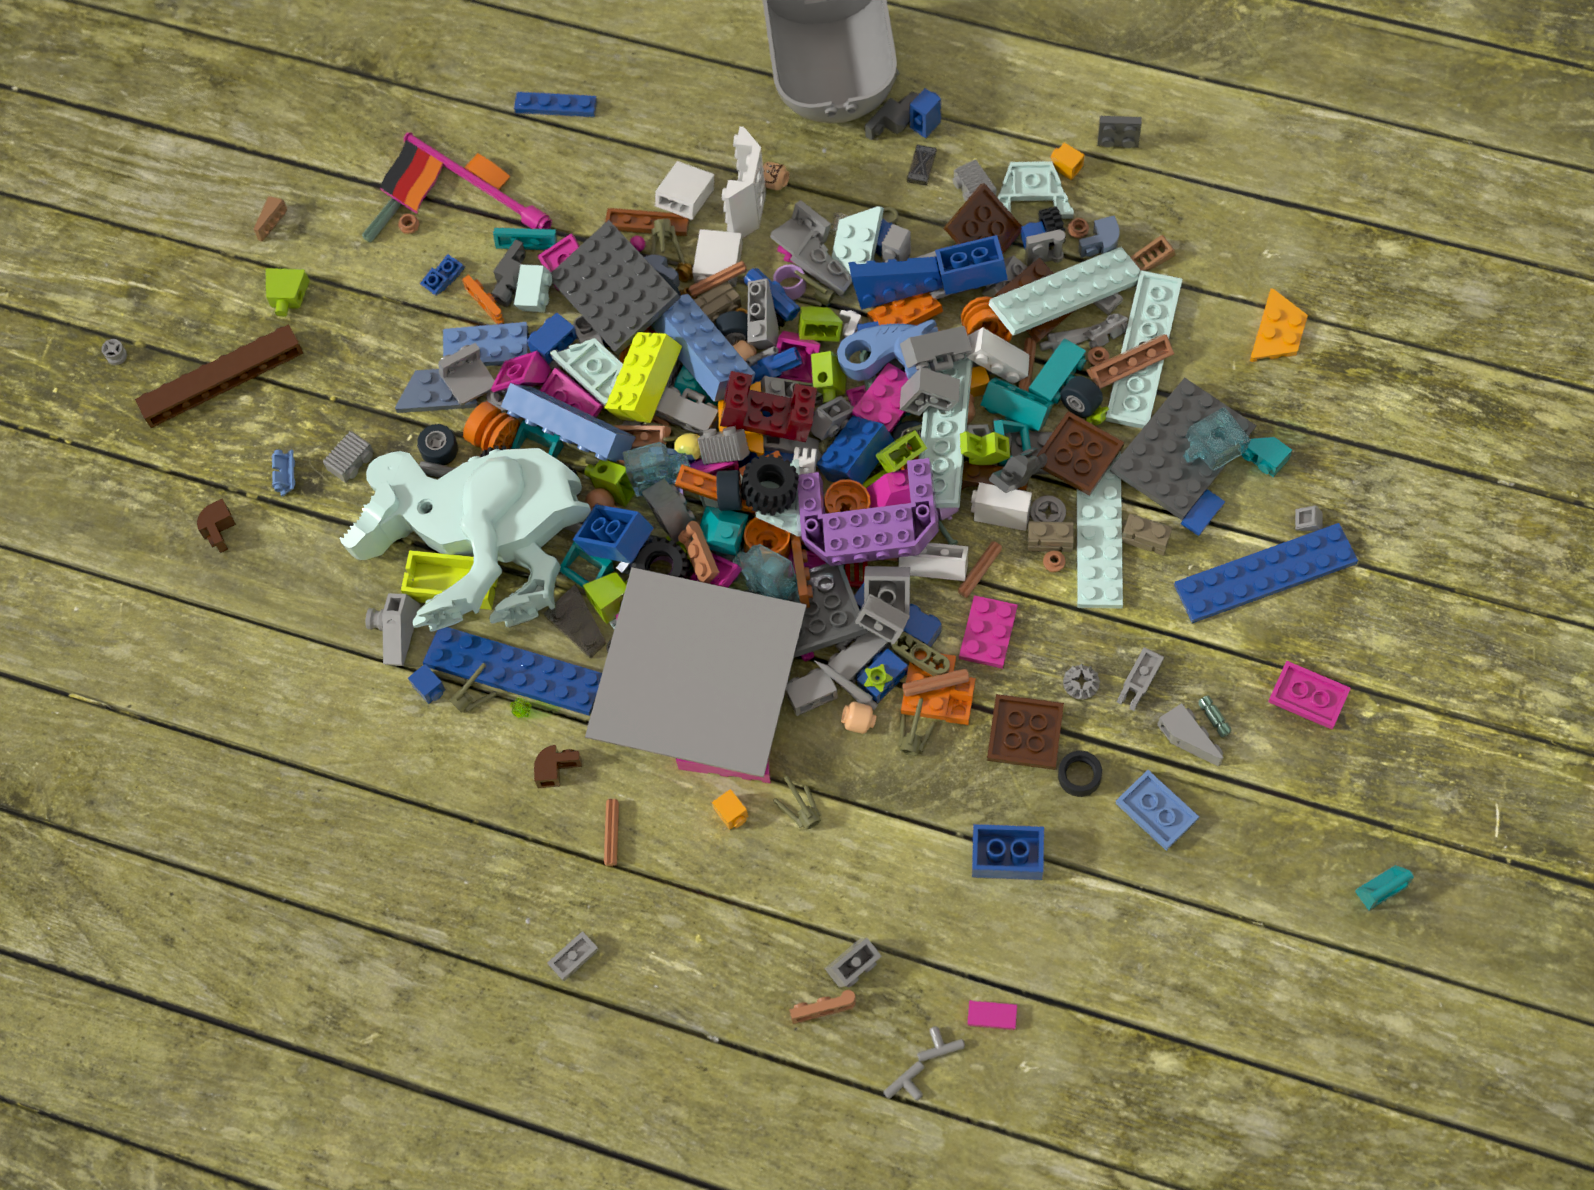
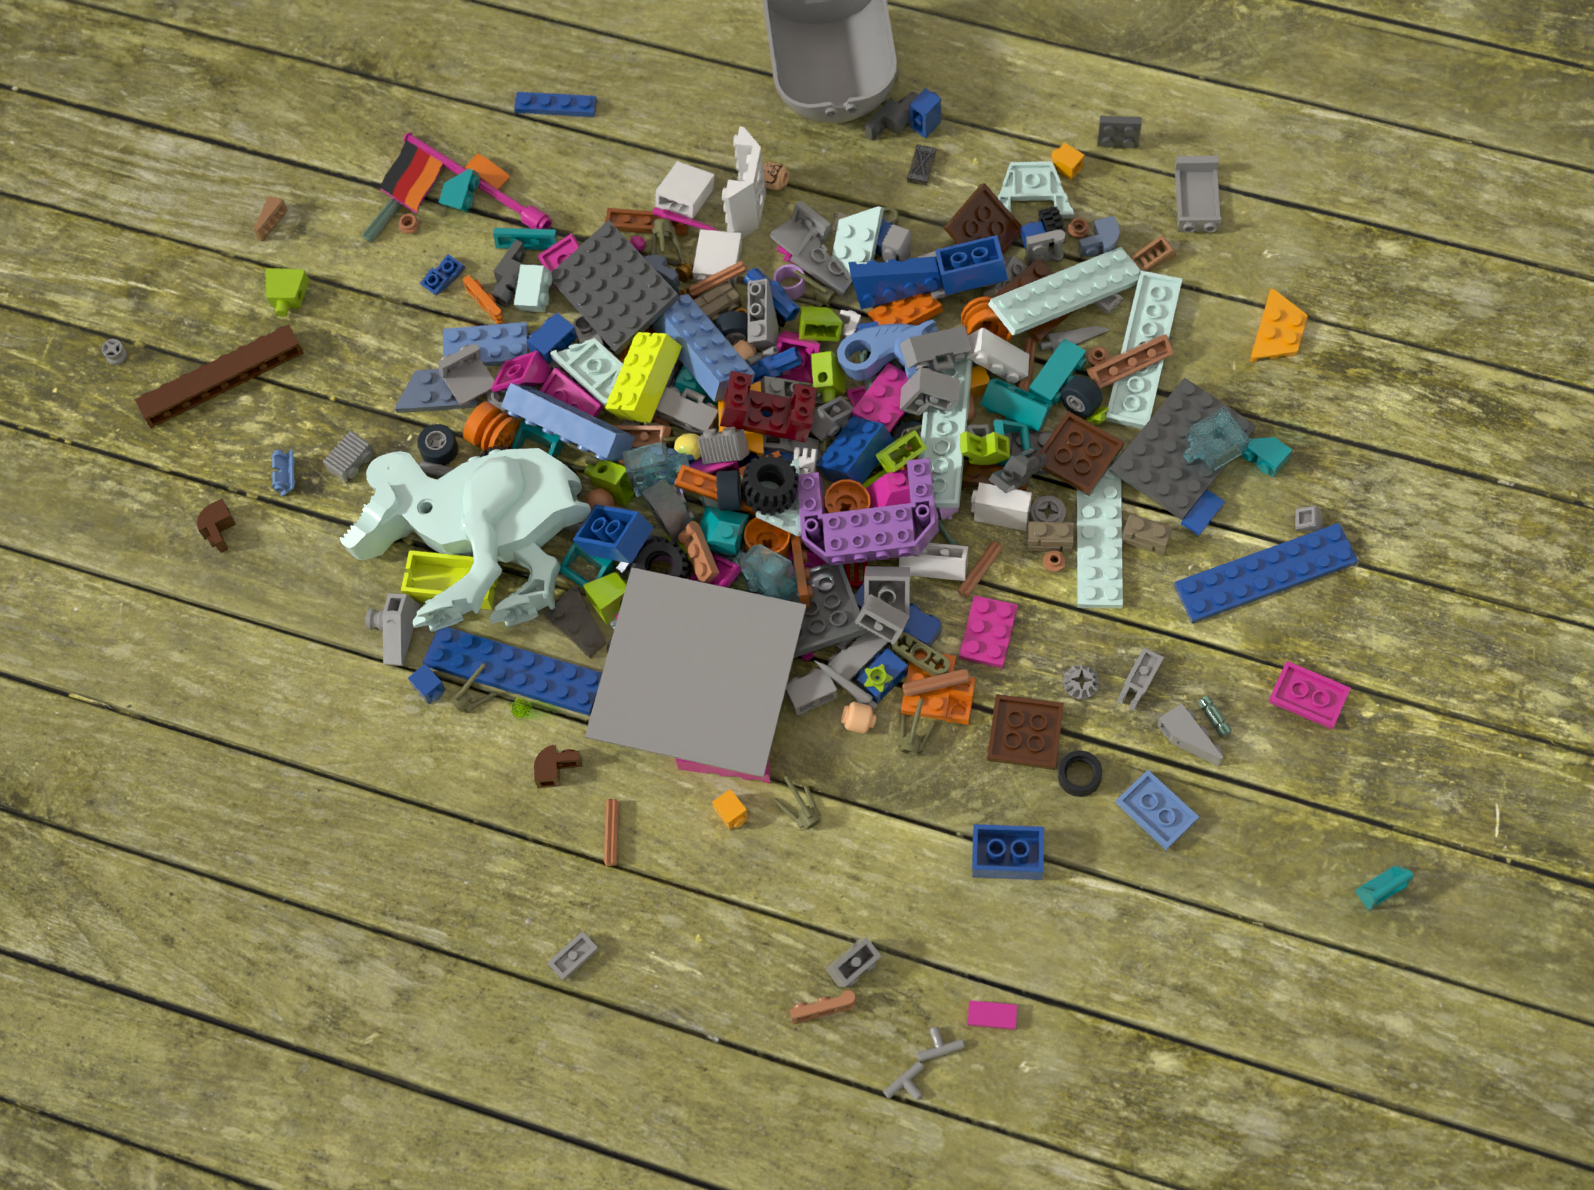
light grey brick [952,159,996,202] -> none
light grey hinge [1083,313,1128,348] -> none
none -> teal slope [438,169,480,213]
none -> dark pink bar [653,207,718,231]
none -> light grey panel [1174,156,1222,233]

